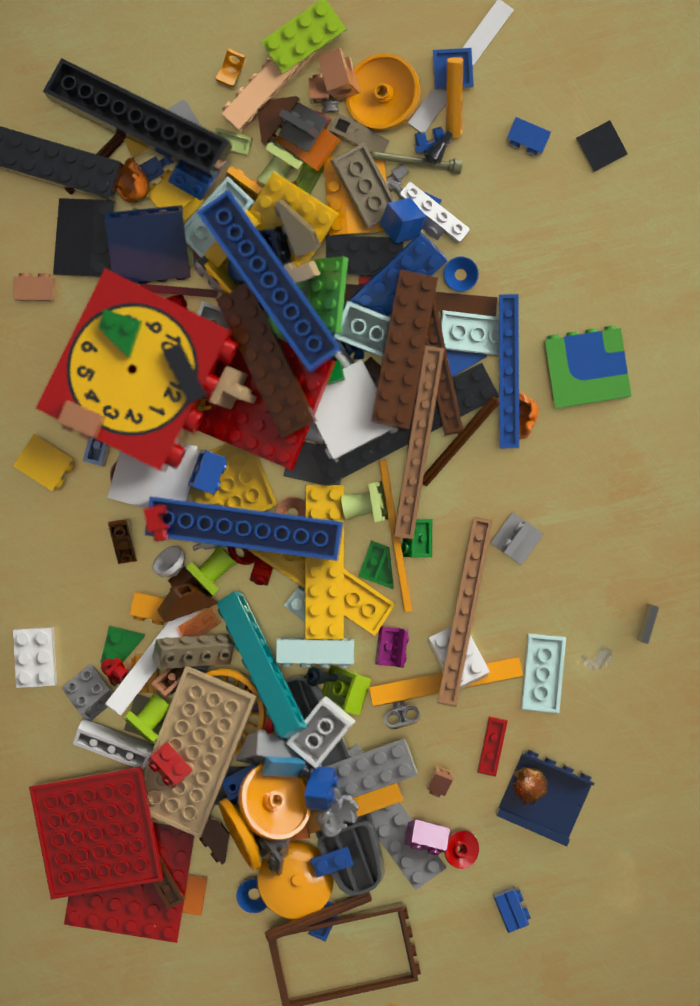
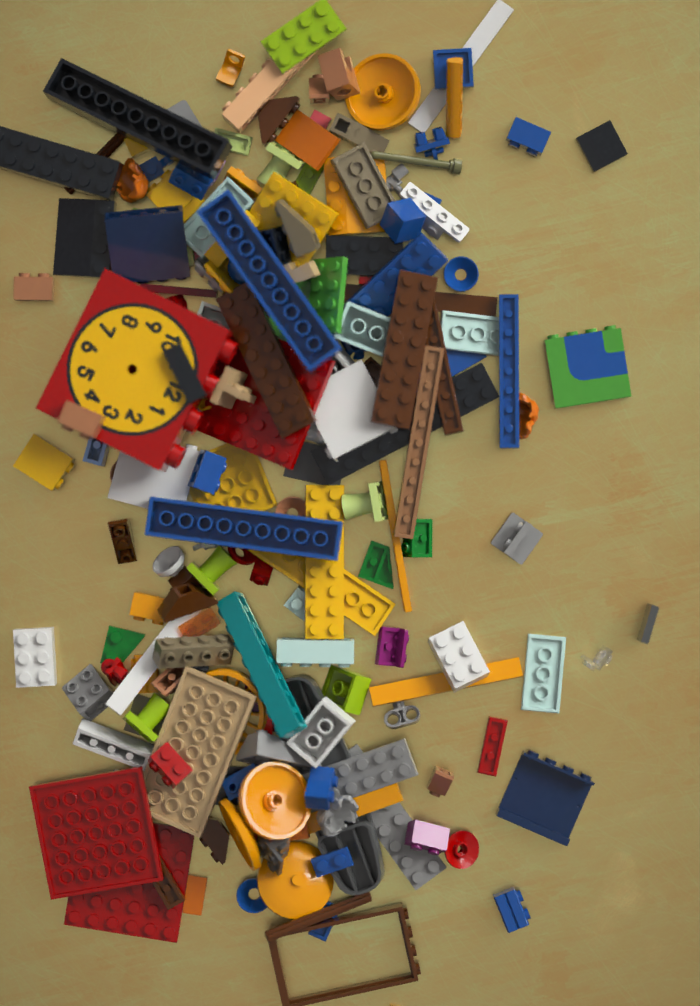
green wing [98,309,142,357] -> none
red hips [143,505,171,542] -> none
dark azure slope [262,756,306,777] -> none
dark grey bracket [279,103,328,152] -> none
black bush [298,763,314,782] -> none
black cone [306,667,338,686] -> none
light grey bush [322,101,339,113] -> none
green tile [327,360,345,385] -> none
reddish brown axle [422,396,500,486] -> none
black cone [424,131,453,165] -> none
medium nougat plate [437,517,493,707] -> none
clear orange cone [513,767,547,805] -> none

